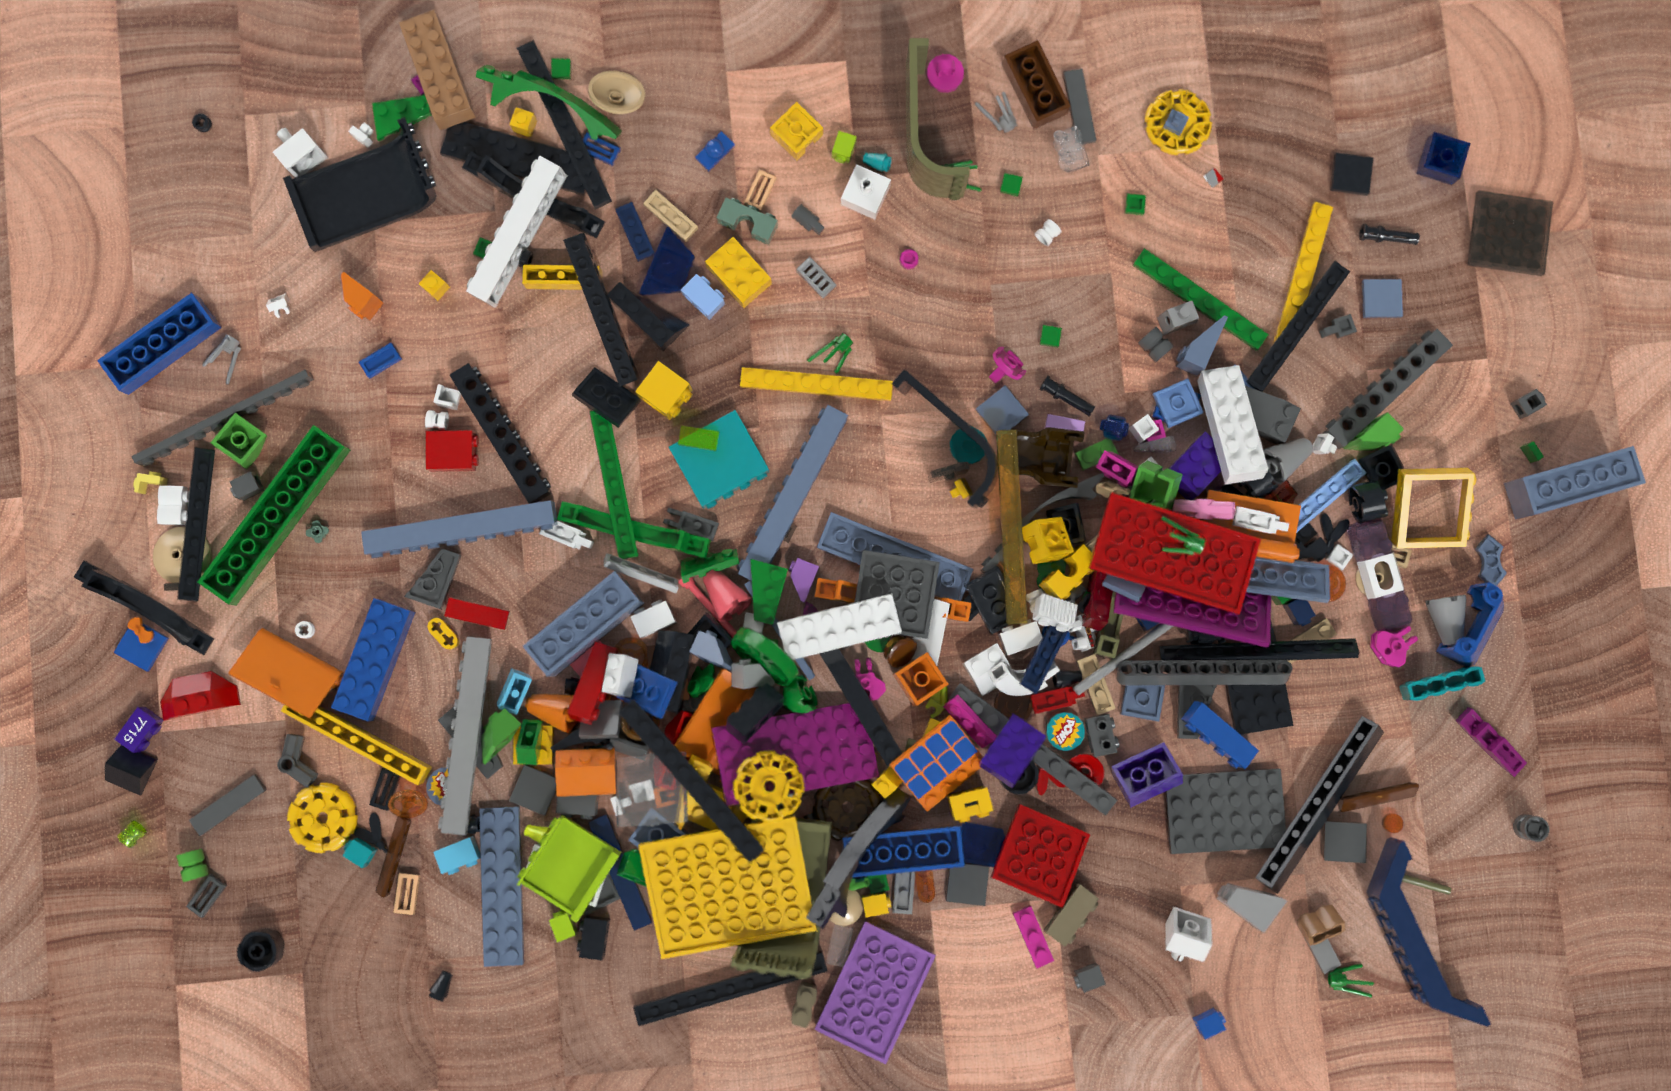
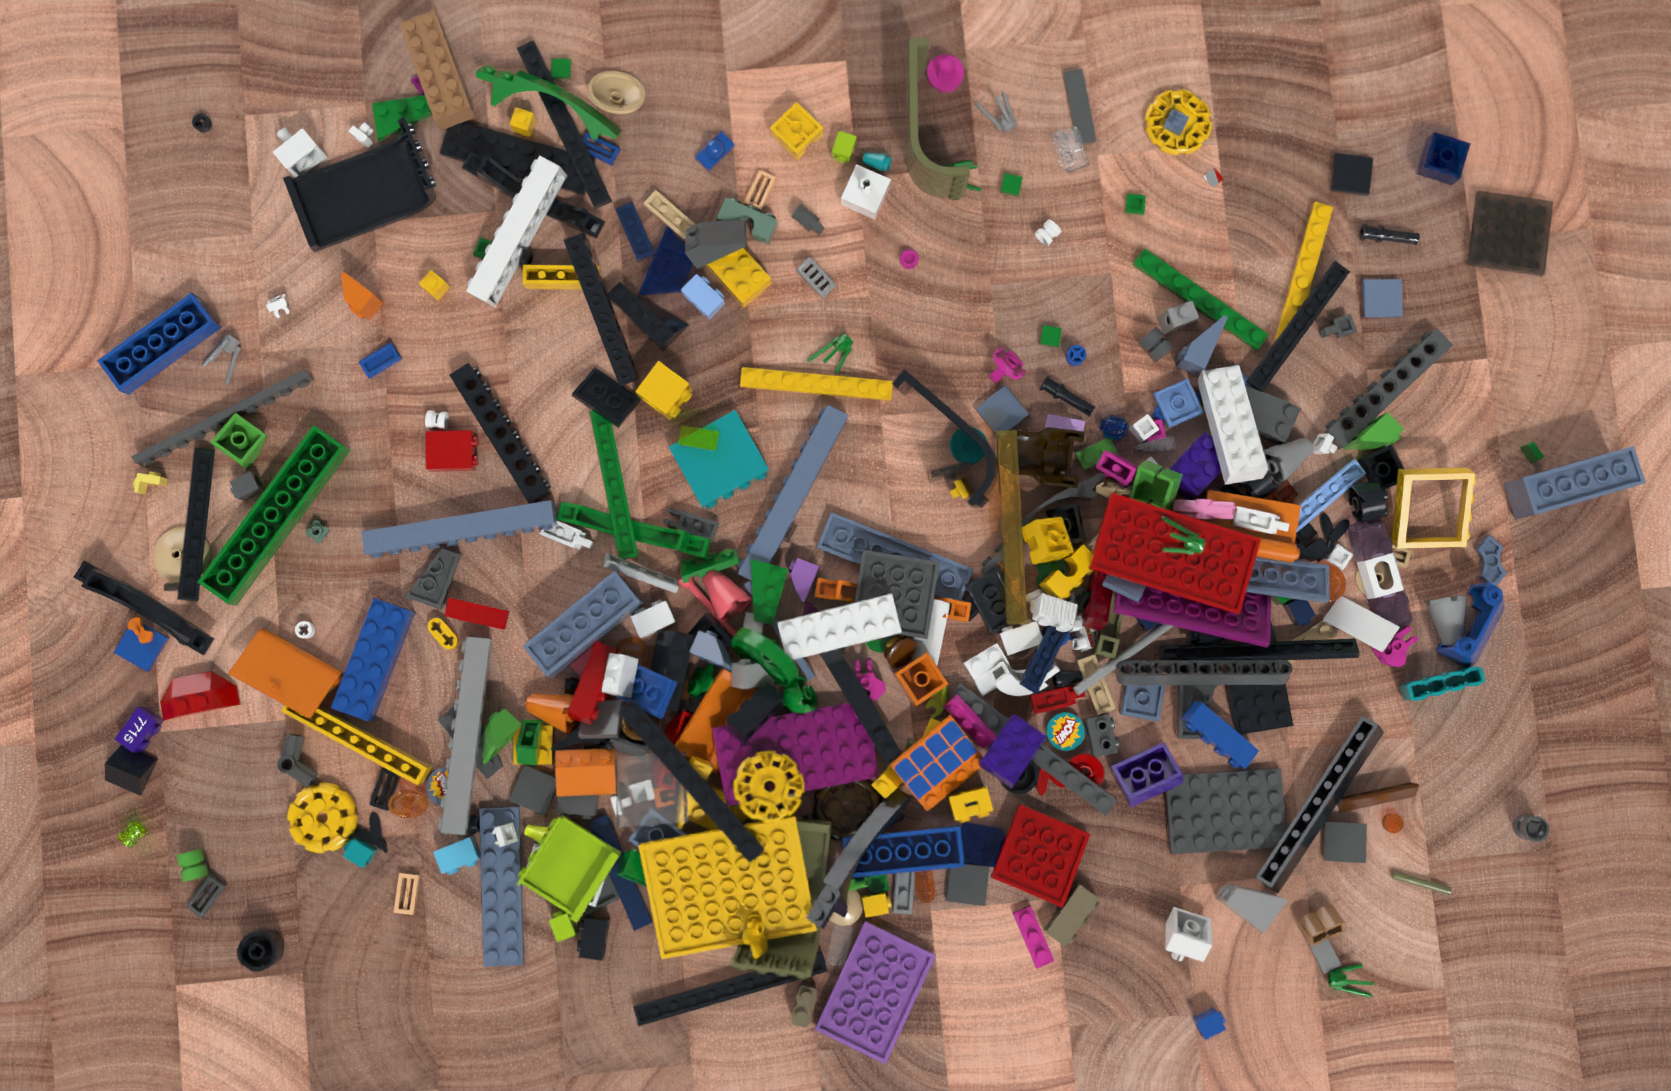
white brick [157,486,189,525] -> none
dark grey tile [189,774,266,836] -> none
reddish brown slope [376,816,412,898] -> none
black cone [429,970,453,1002] -> none
white panel [433,384,461,410] -> none
medium azure brick [496,668,532,715] -> none
reddish brown brick [1002,40,1071,129] -> none
dark grey brick [1073,963,1106,993] -> none
dark blue slope [1366,837,1491,1027] -> none
magenta slope [1455,707,1527,777] -> none
dark grey brick [1510,389,1547,419] -> none
none -> white tile [492,822,518,847]
none -> dark grey slope [685,220,747,269]
none -> yellow plate [743,919,768,959]
none -> blue wheel [1066,345,1087,366]
none -> white sticker [1323,595,1400,652]

